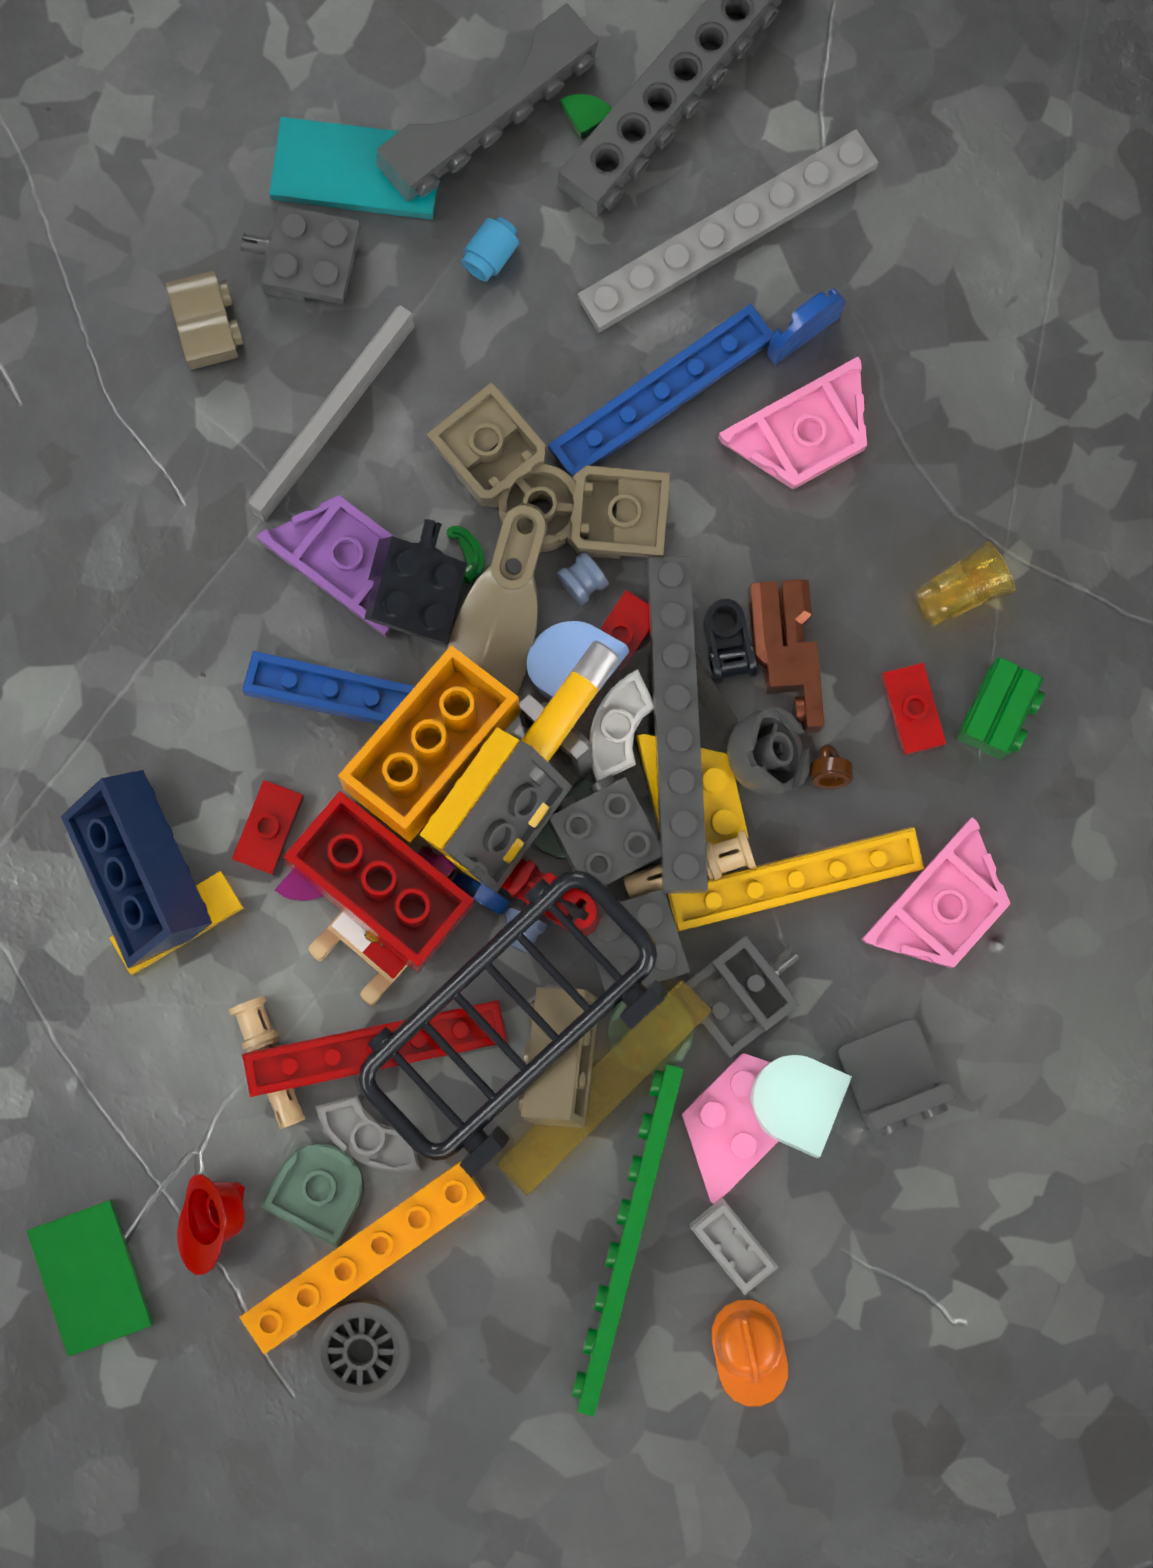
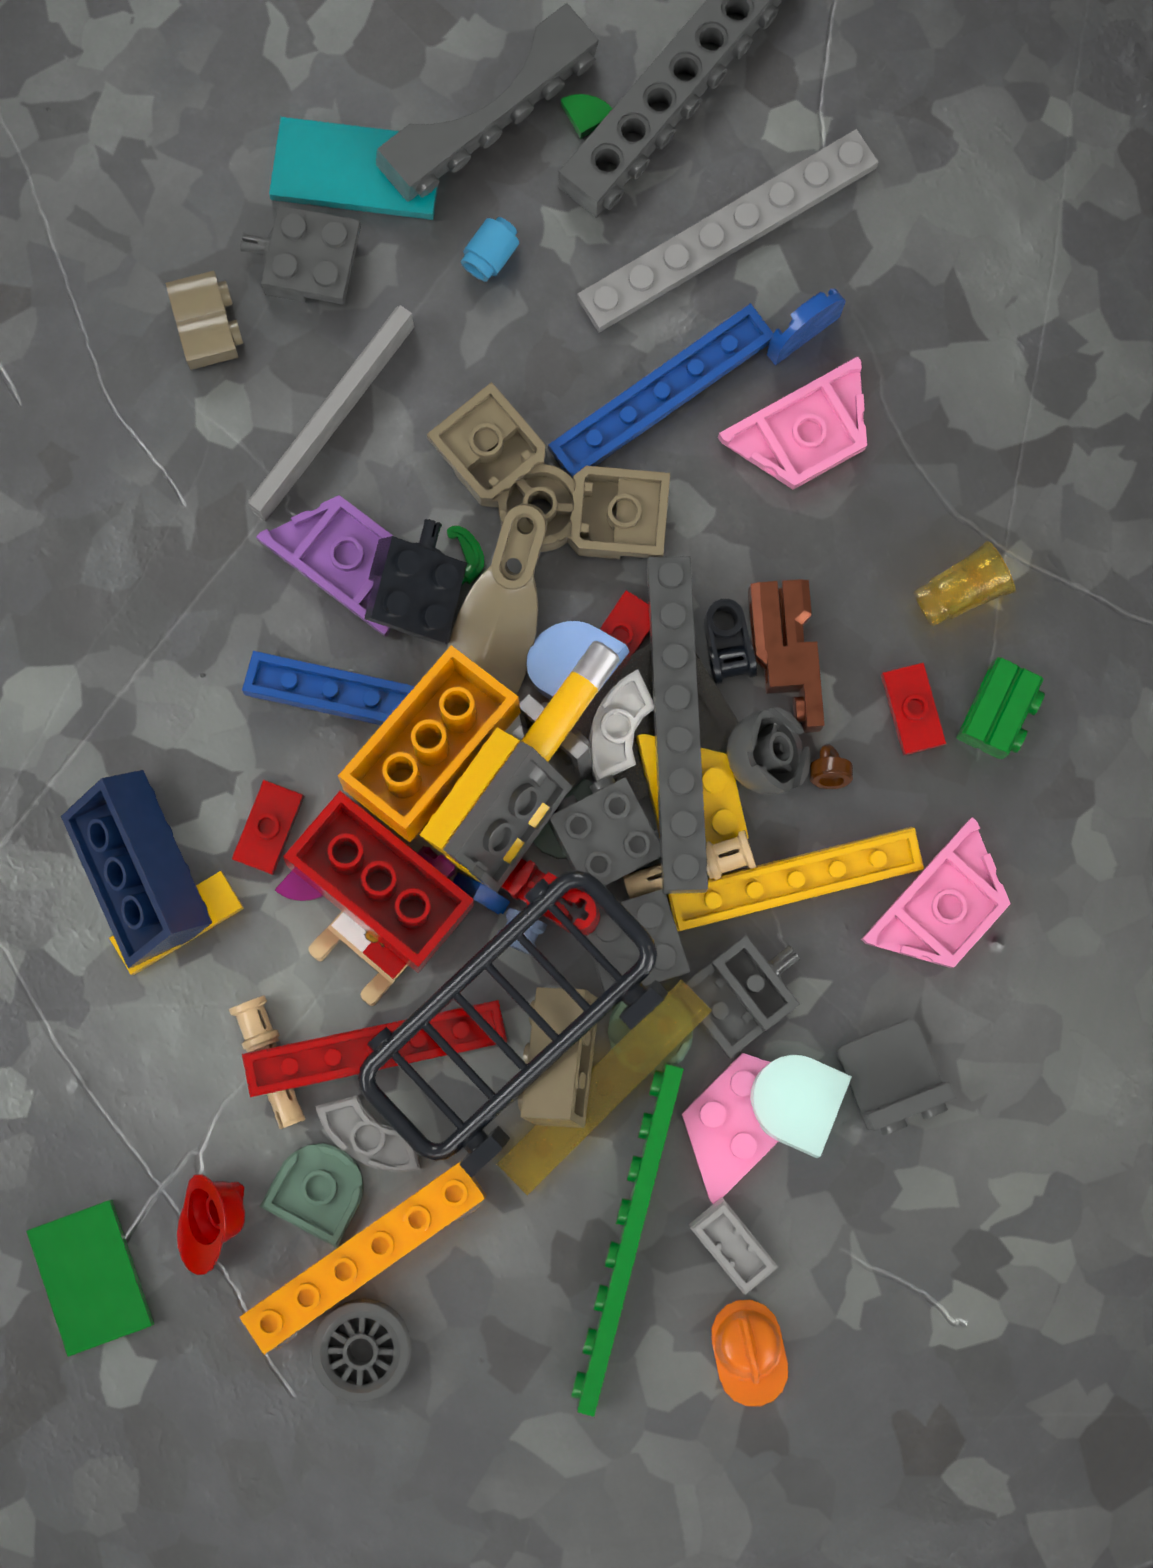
sand blue wheel [556,552,609,606] -> none

